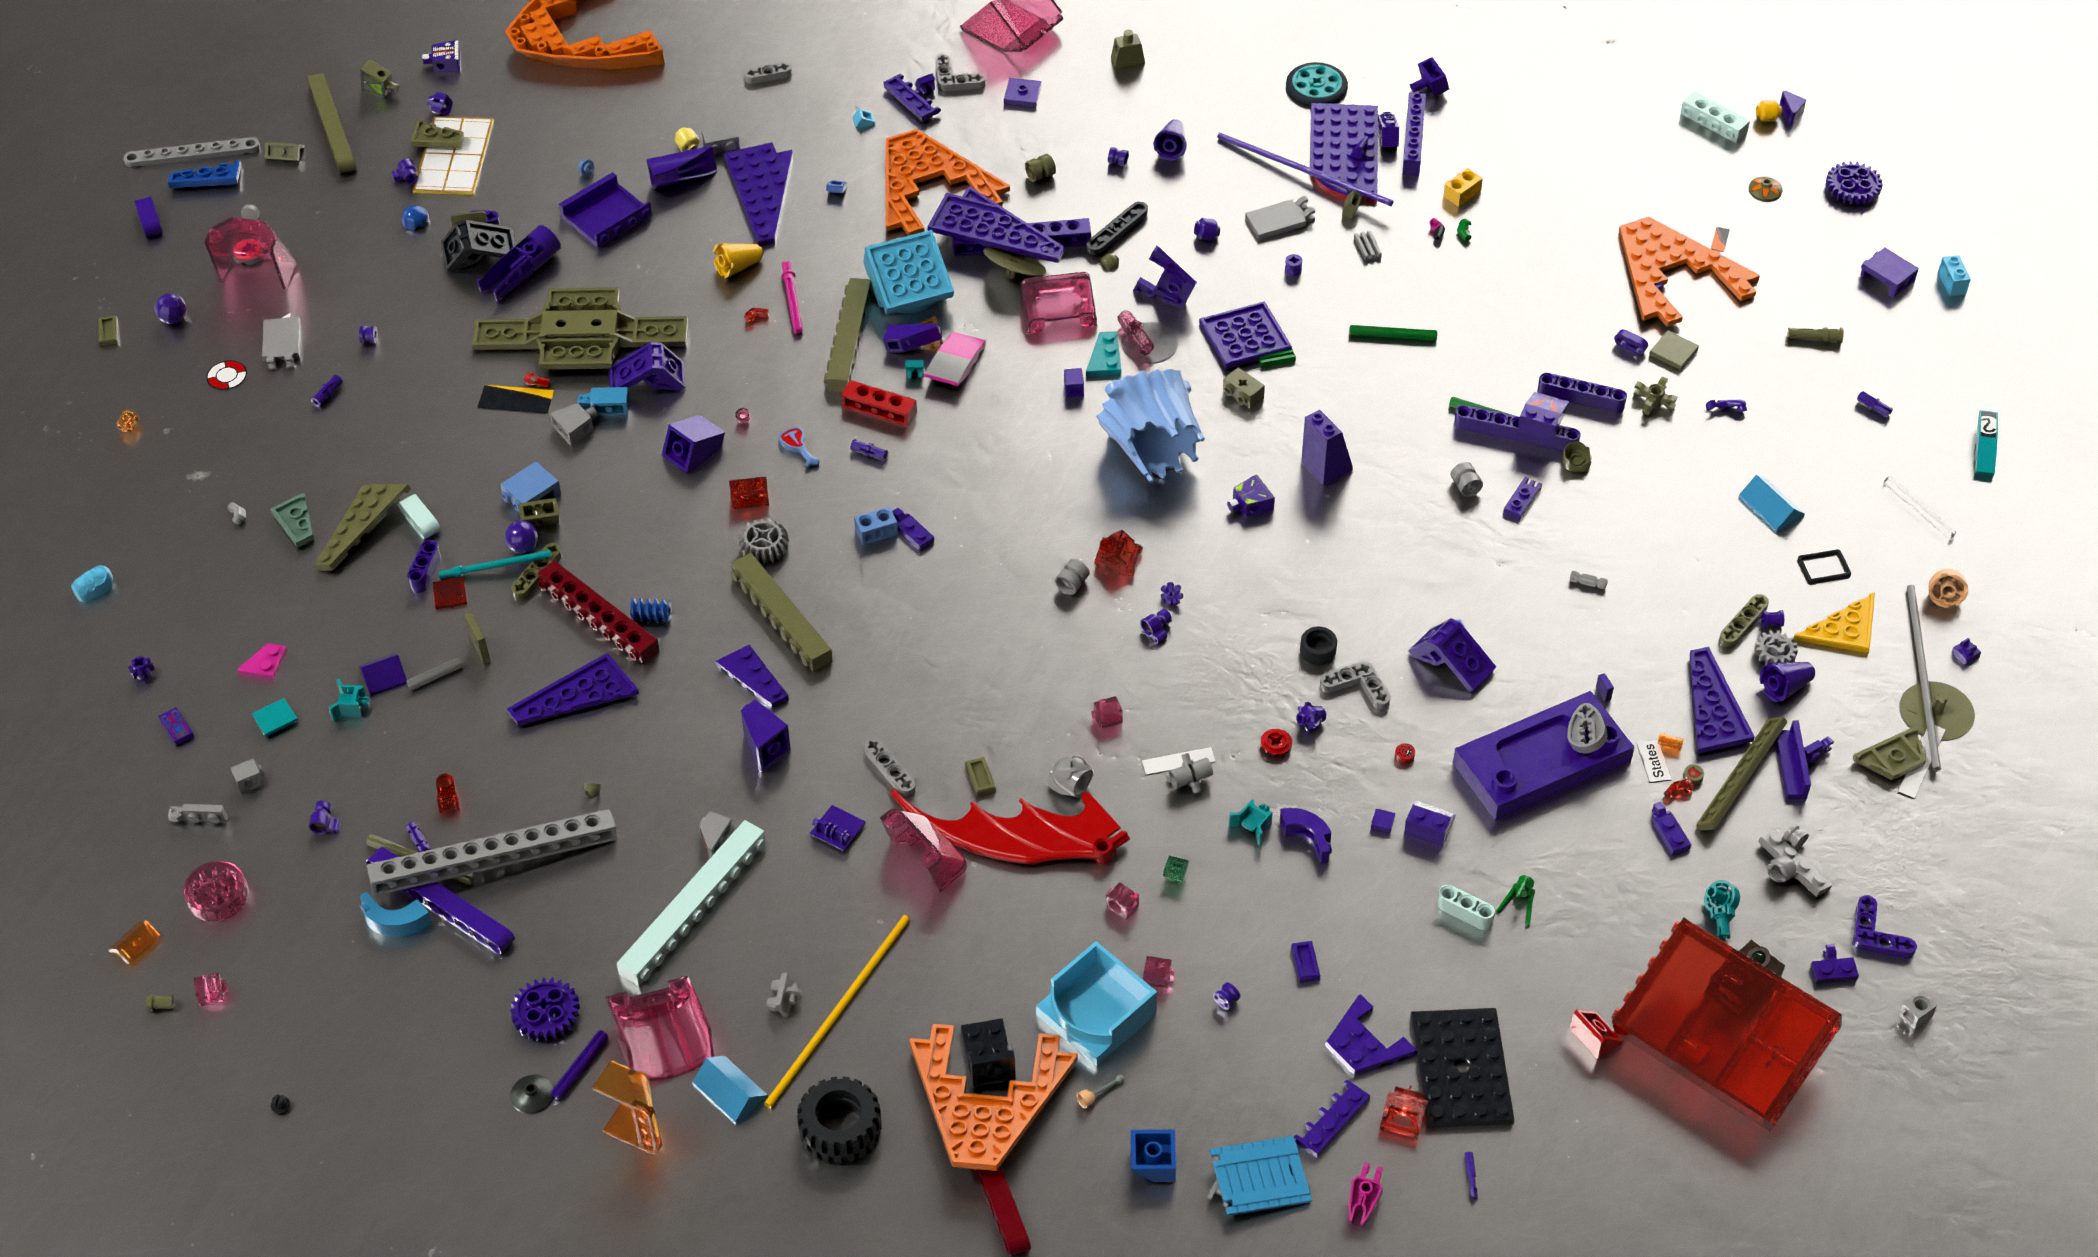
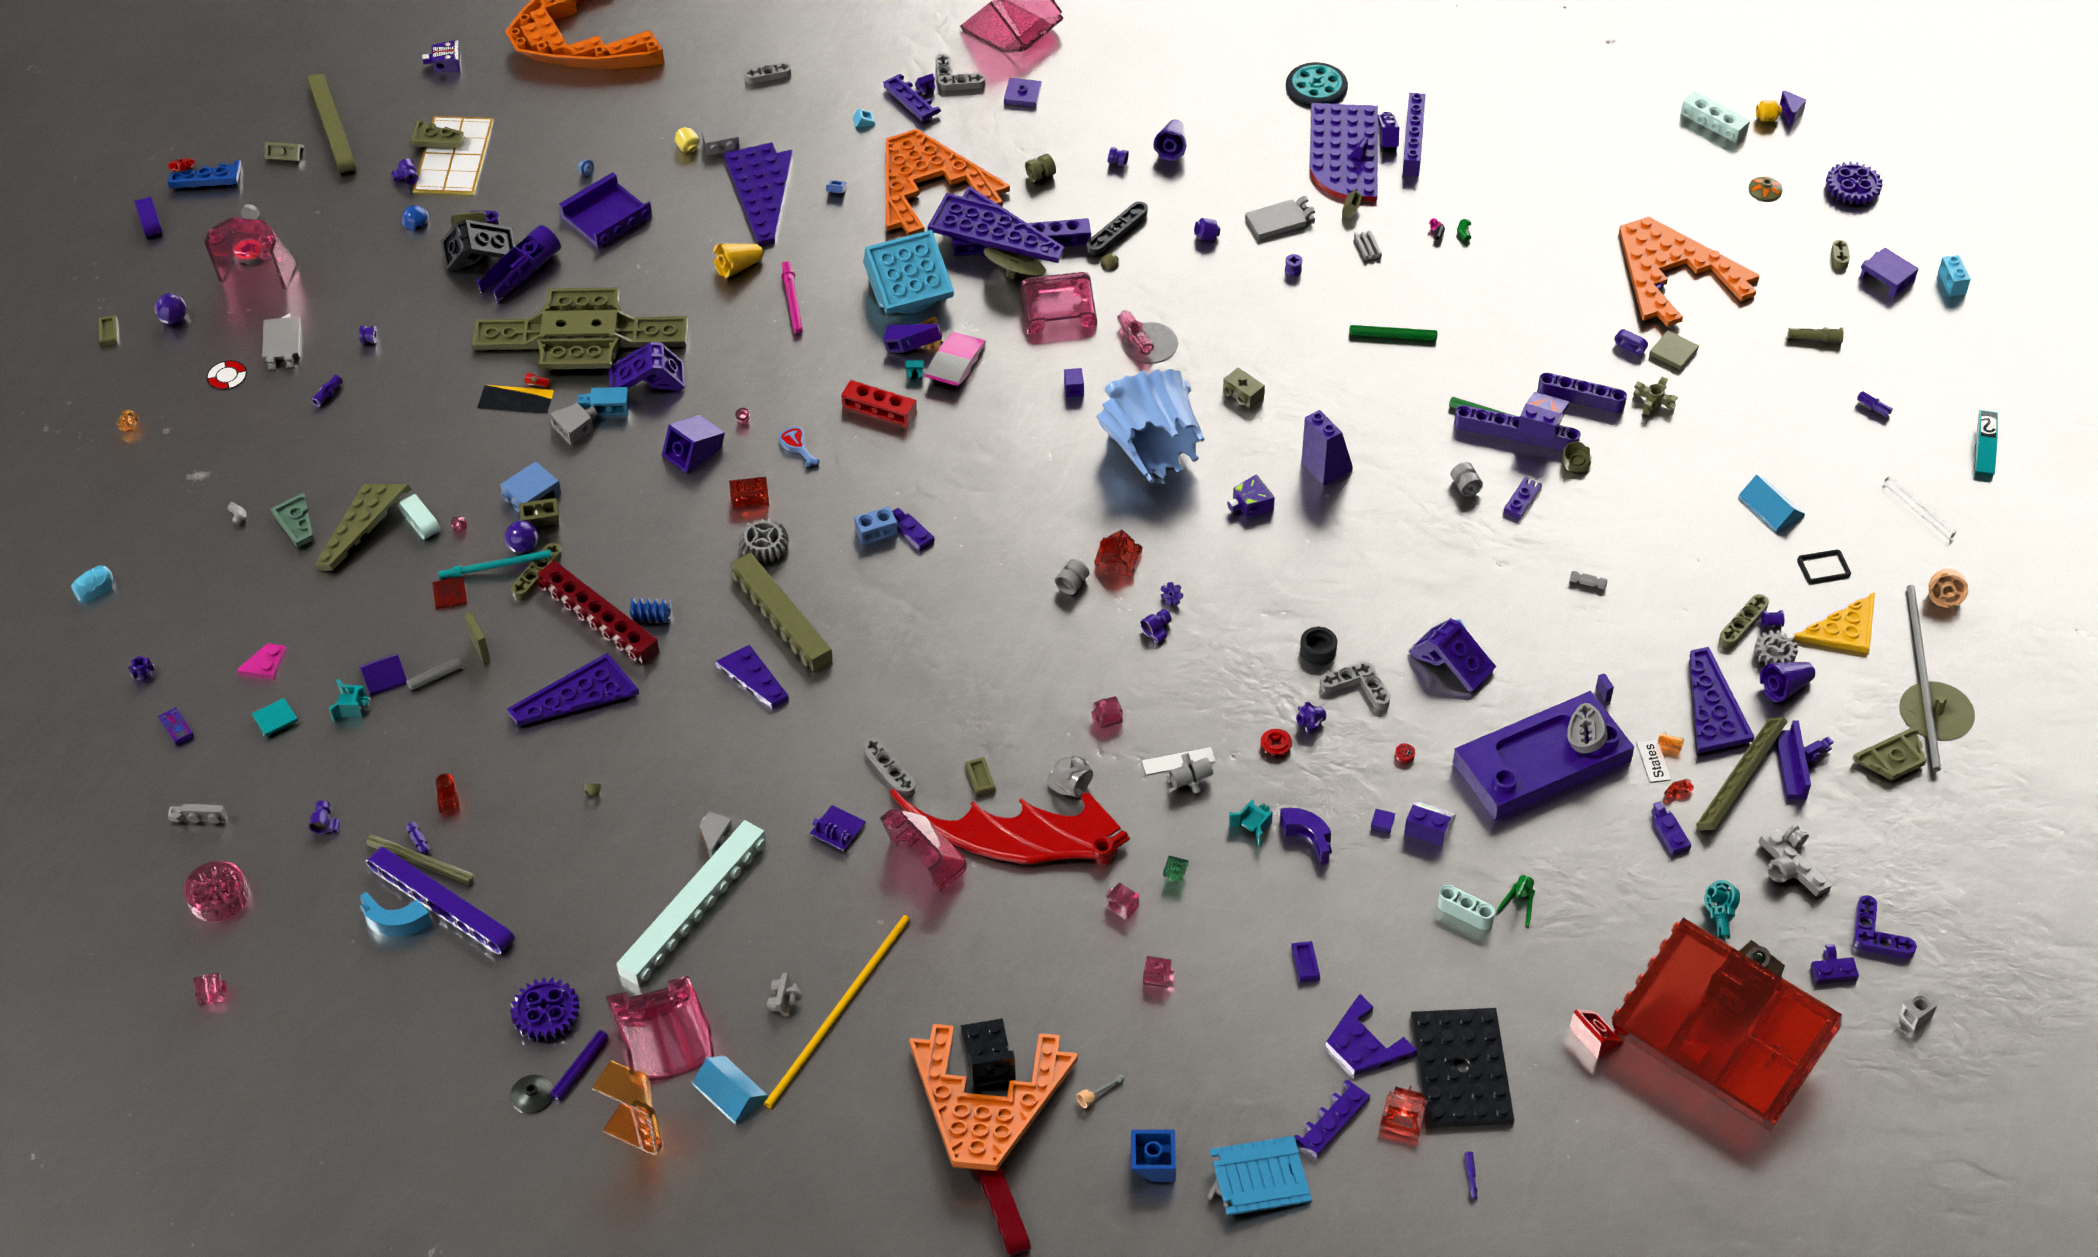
clear orange panel [108,920,160,964] -> none
light grey plate [123,137,260,168] -> none
olive pin [146,994,174,1011] -> none
light grey brick [230,759,264,794] -> none
black piece [271,1094,290,1114] -> none
olive torso [360,60,400,98] -> none
light grey brick [366,809,617,896] -> none
dark purple beam [407,540,441,593] -> none
dark purple piece [428,92,453,115] -> none
dark purple piece [647,145,717,189] -> none
dark purple slope [741,699,791,772] -> none
clear red arm [744,308,770,322] -> none
black tyre [797,1076,882,1164] -> none
olive brick [824,278,872,392] -> none
dark purple pin [850,439,888,461] -> none
medium azure piece [1036,941,1157,1066] -> none
teal wing [1086,331,1122,376] -> none
olive torso [1111,29,1145,69] -> none
dark purple wing [1133,245,1197,307] -> none
dark purple tile [1199,301,1292,369] -> none
dark purple wheel [1213,982,1241,1010] -> none
dark purple piece [1217,132,1394,207] -> none
green tile [1257,346,1296,368] -> none
dark pink hinge [1349,1162,1383,1227] -> none
dark purple brick [1409,57,1450,97] -> none
yellow brick [1443,168,1483,207] -> none
olive tile [1683,764,1704,785] -> none
dark purple arm [1705,399,1747,412] -> none
sticker [1711,227,1730,251] -> none
white sticker [1899,725,1945,798] -> none
dark purple tile [1952,638,1981,665] -> none
none -> red gear [168,158,195,172]
none -> clear pink hinge [451,516,468,532]
none -> olive beam [1831,240,1850,269]

